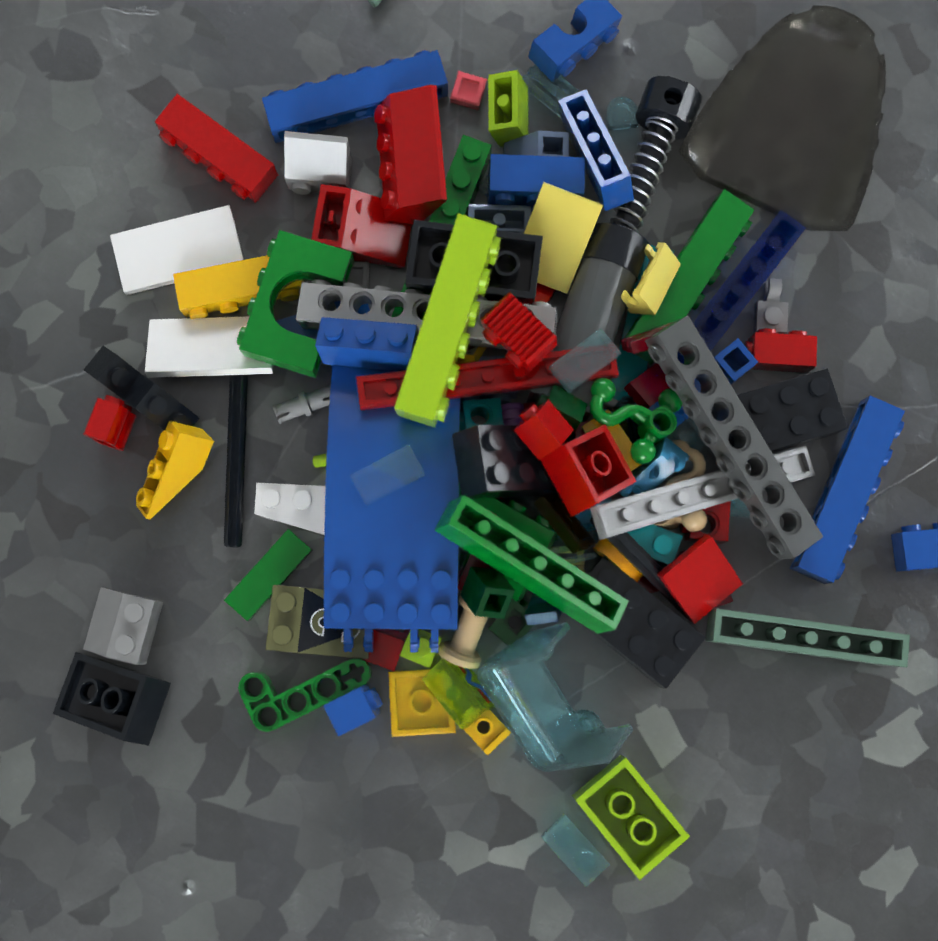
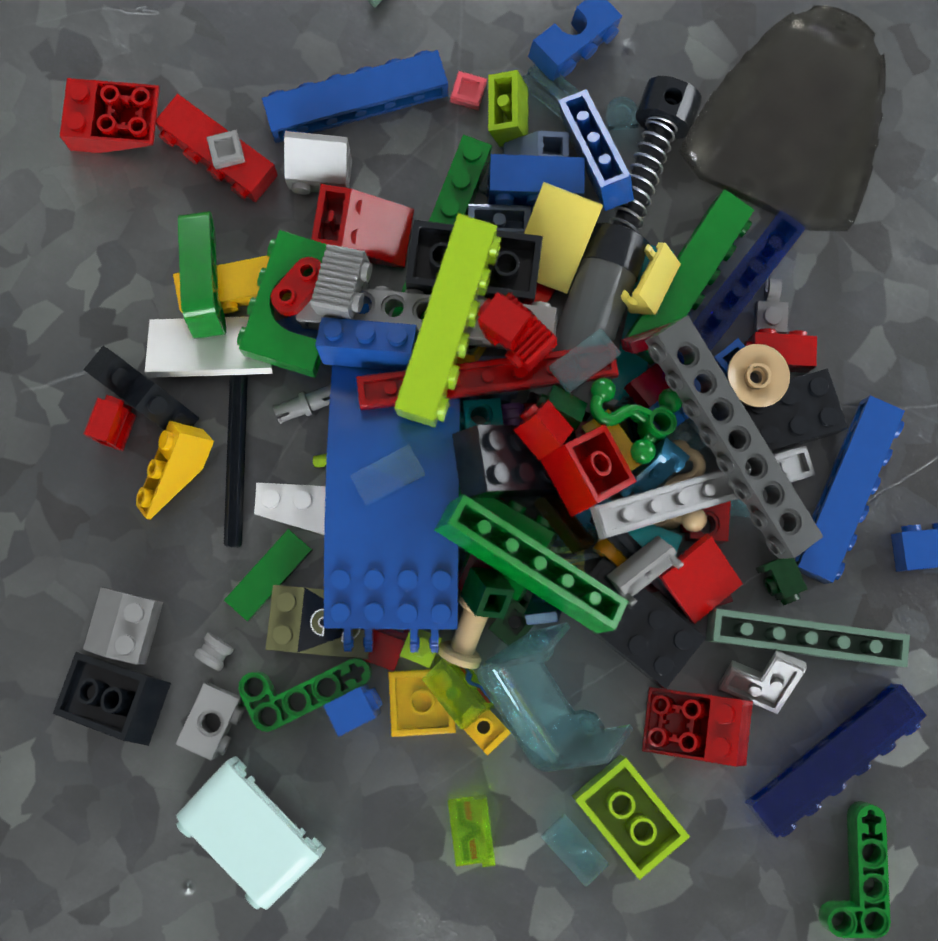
white tile [110,205,244,295] -> none
red slope [374,85,447,225] -> none
none -> red slope [60,78,160,153]
none -> light grey brick [176,683,245,760]
none -> light aqua windscreen [176,756,326,910]
none -> green beam [178,211,226,339]
none -> light grey wheel [193,633,235,671]
none -> light grey tile [206,129,246,170]
none -> red plate [271,257,321,316]
none -> light grey brick [310,244,372,319]
none -> clear neon green panel [448,794,496,867]
none -> red brick [478,292,533,351]
none -> light grey hinge [607,536,684,606]
none -> red slope [642,687,753,767]
none -> light grey tile [718,650,807,714]
none -> tan dish [727,344,790,408]
none -> clear blue brick [745,683,927,838]
none -> dark green brick [756,558,808,605]
none -> green beam [818,801,891,938]

